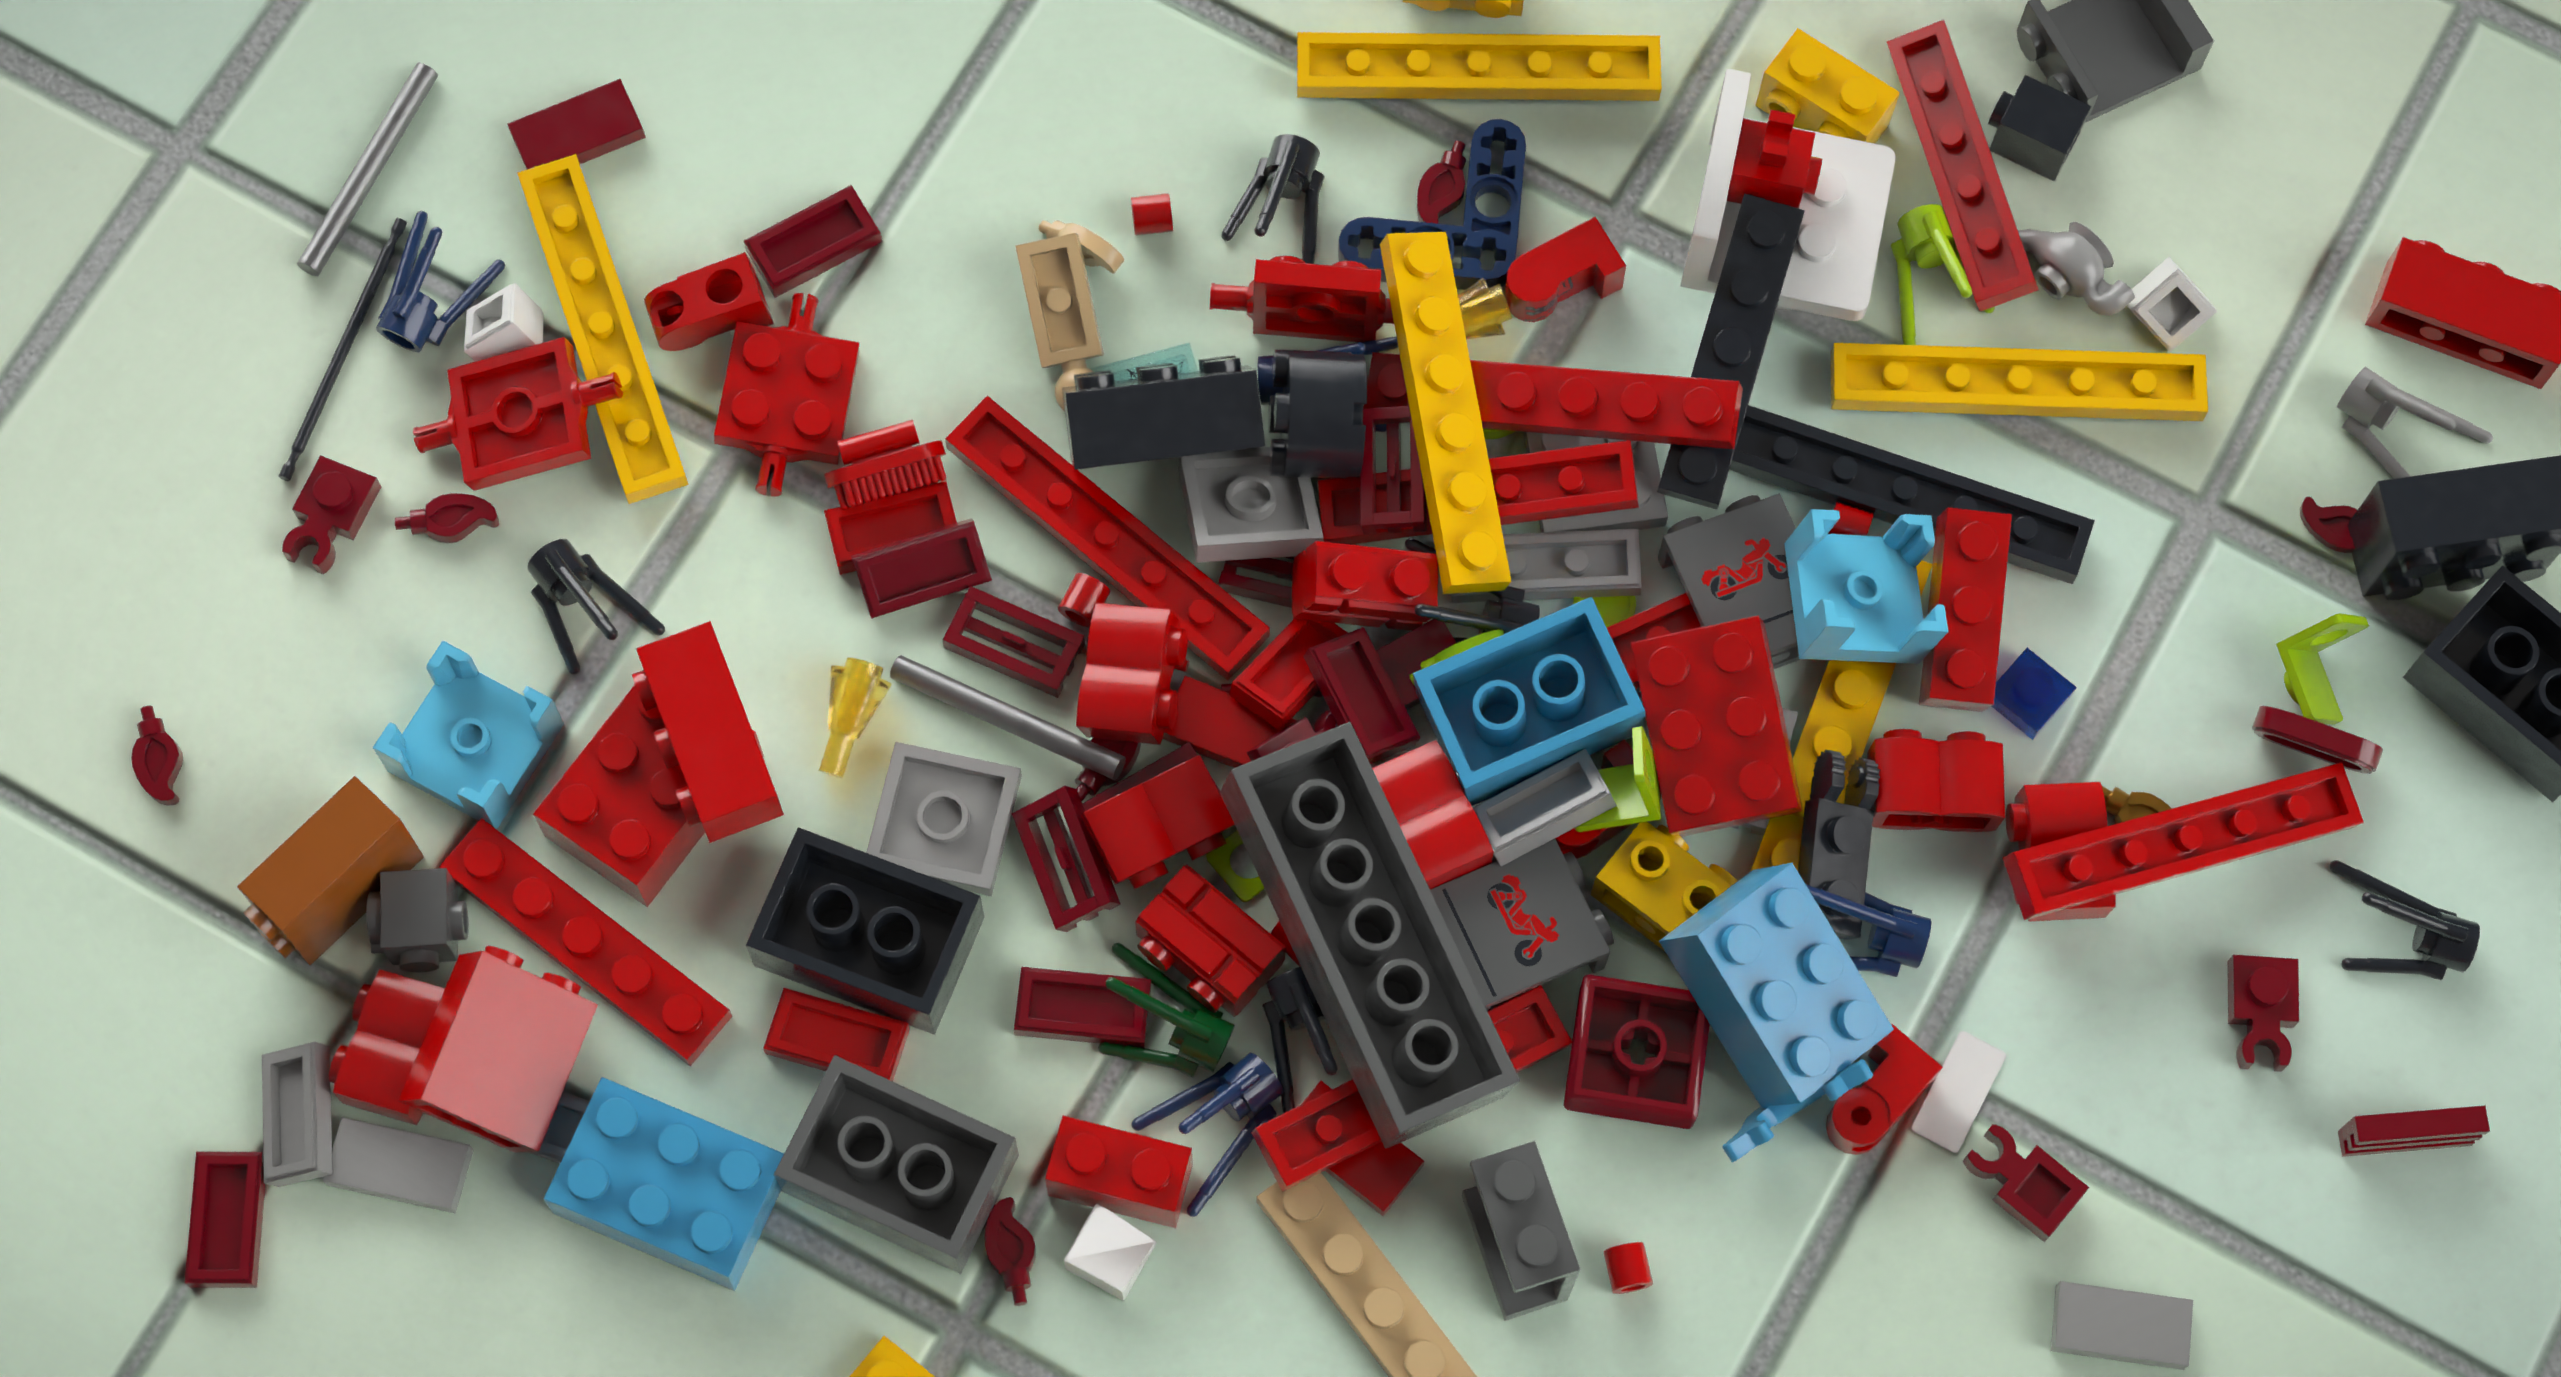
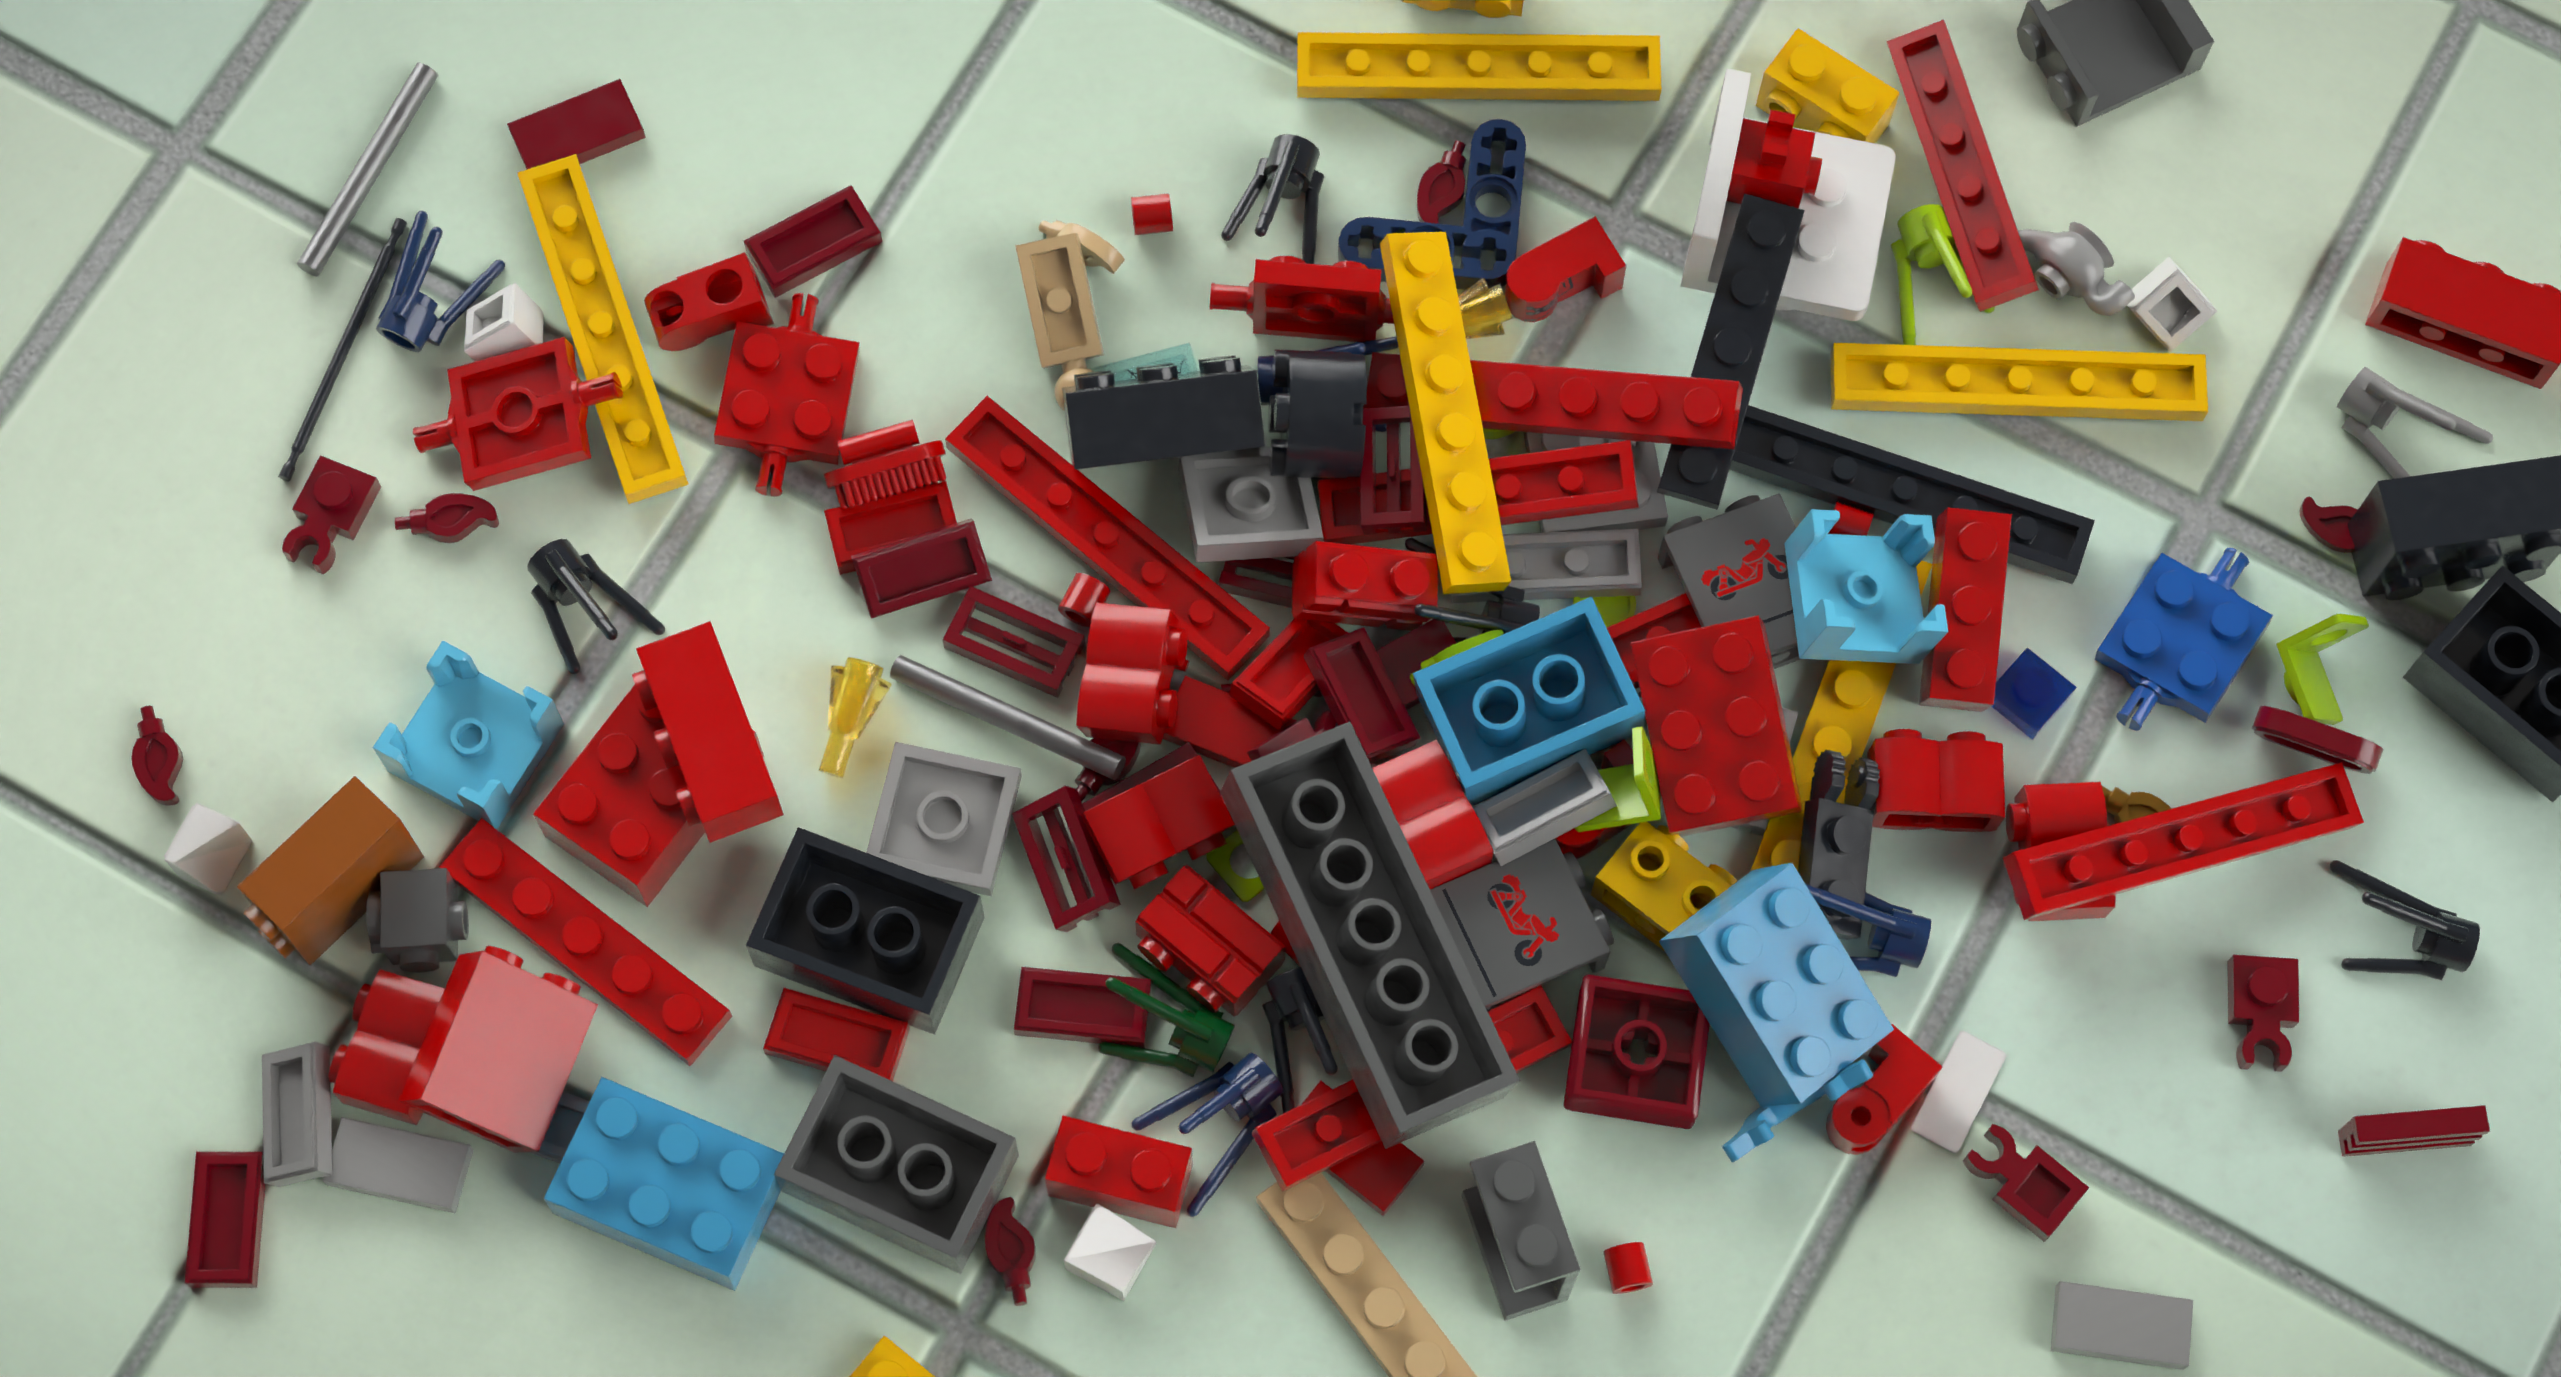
black brick [1988,75,2092,182] -> none
none -> white slope [164,803,253,895]
none -> blue plate [2095,548,2273,731]

